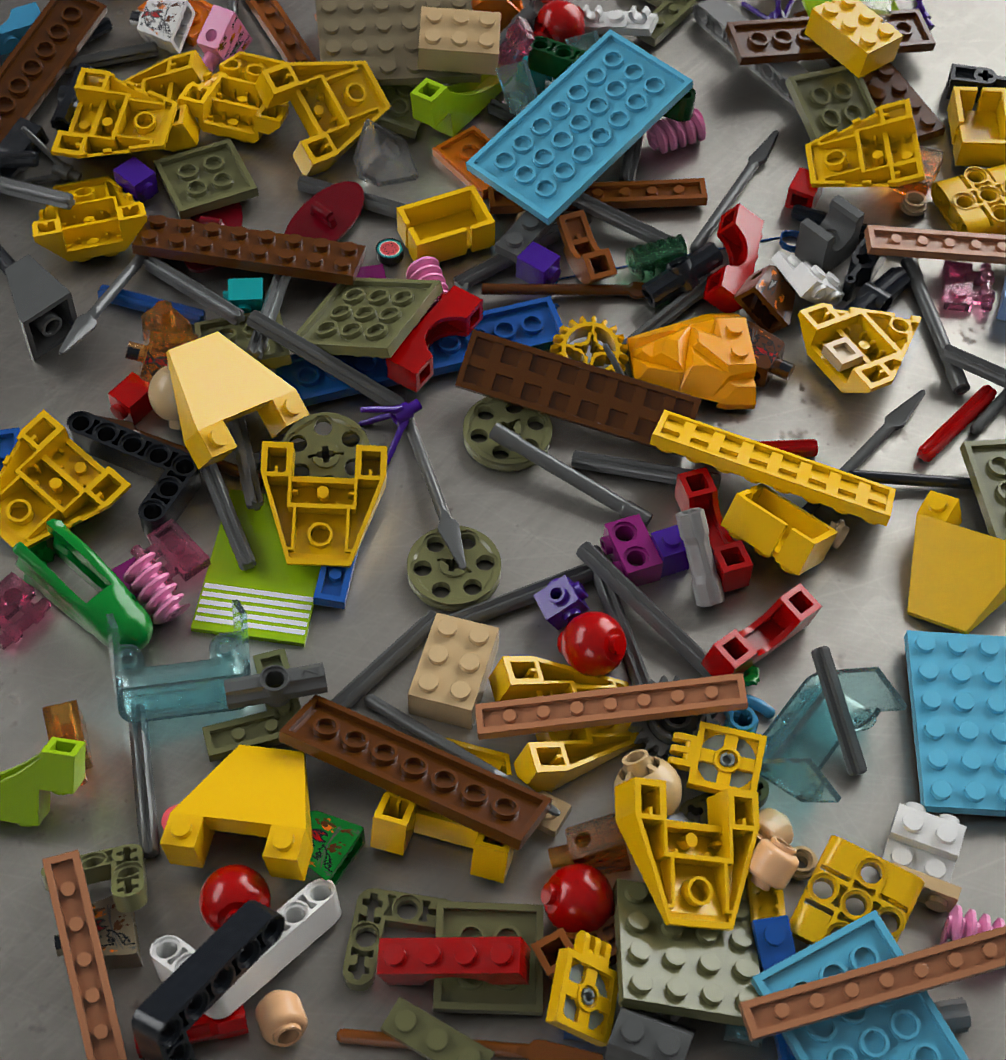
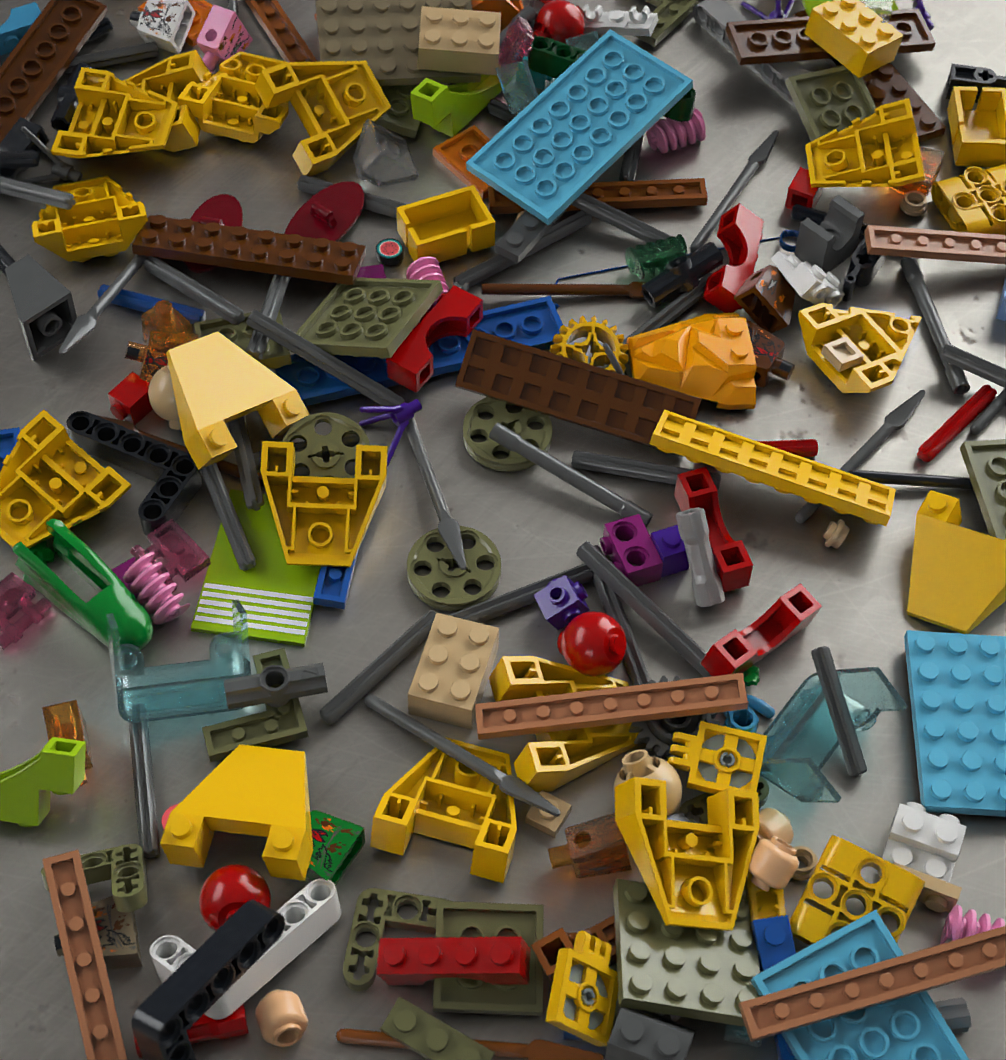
dark purple brick [113,156,159,203] -> none
olive plate [153,138,259,219] -> none
teal brick [223,278,265,313] -> none
reddish brown plate [279,694,552,851] -> none
dark purple brick [516,241,561,284] -> none
red brick [541,863,614,933] -> none
dark orange arch [556,209,618,284] -> none
yellow piece [720,483,838,576] -> none
black piece [842,266,911,312] -> none
clear pink plate [942,260,995,312] -> none

